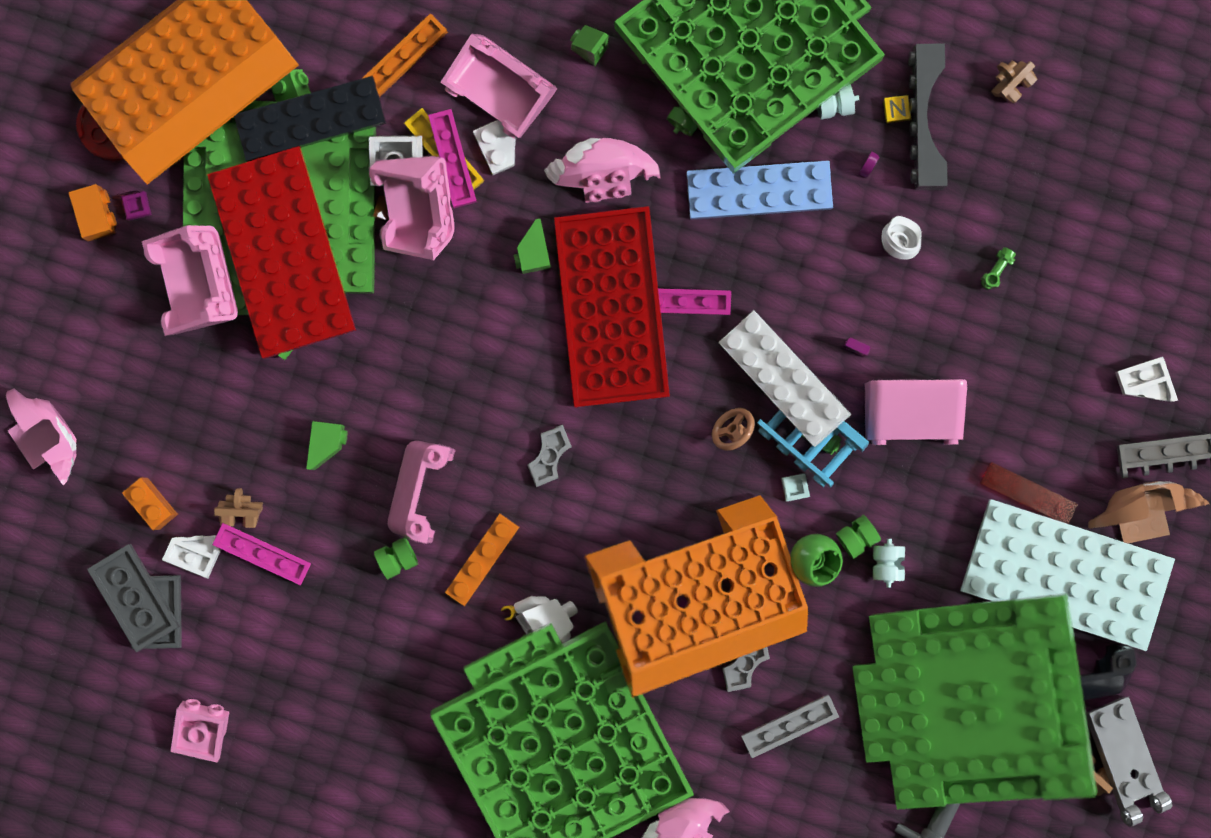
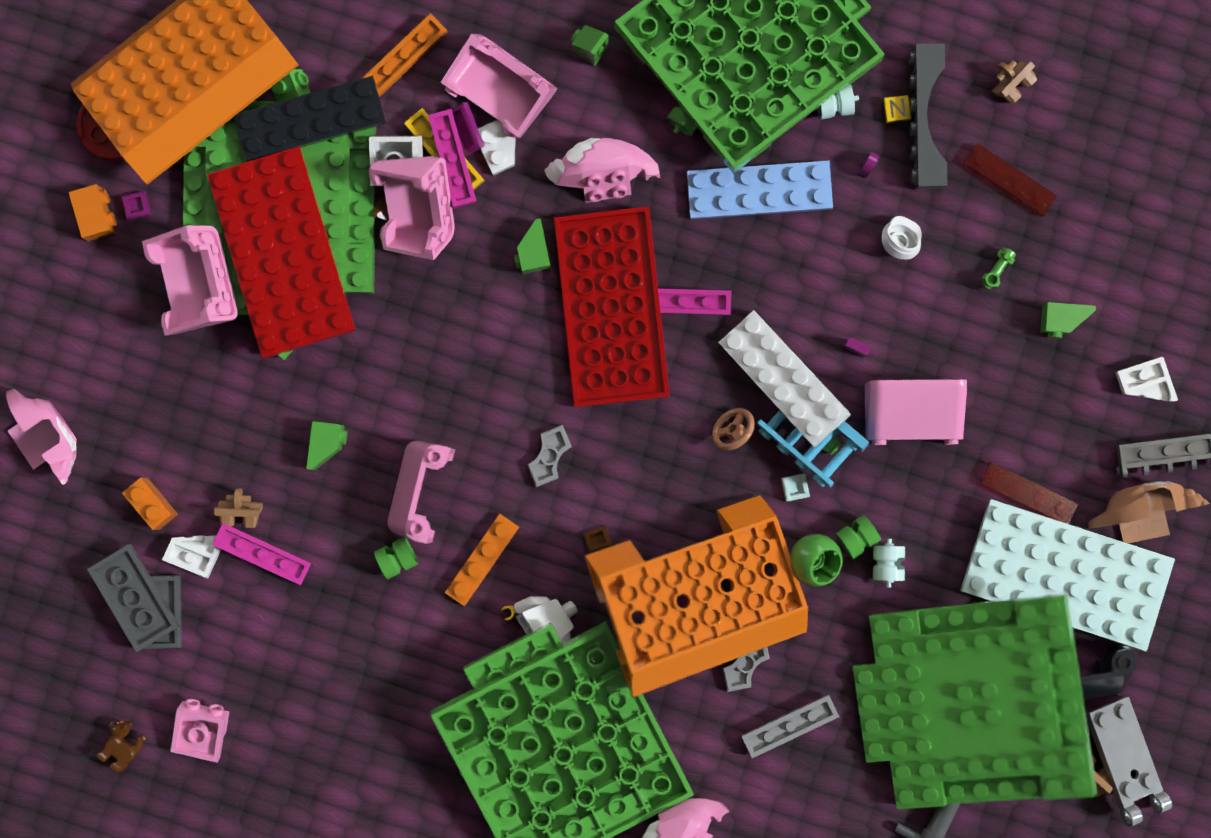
none -> reddish brown animal [96,720,147,772]
none -> magenta tile [452,102,485,156]
none -> reddish brown slope [583,525,613,554]
none -> clear red plate [963,143,1057,217]
none -> bright green slope [1040,302,1096,339]

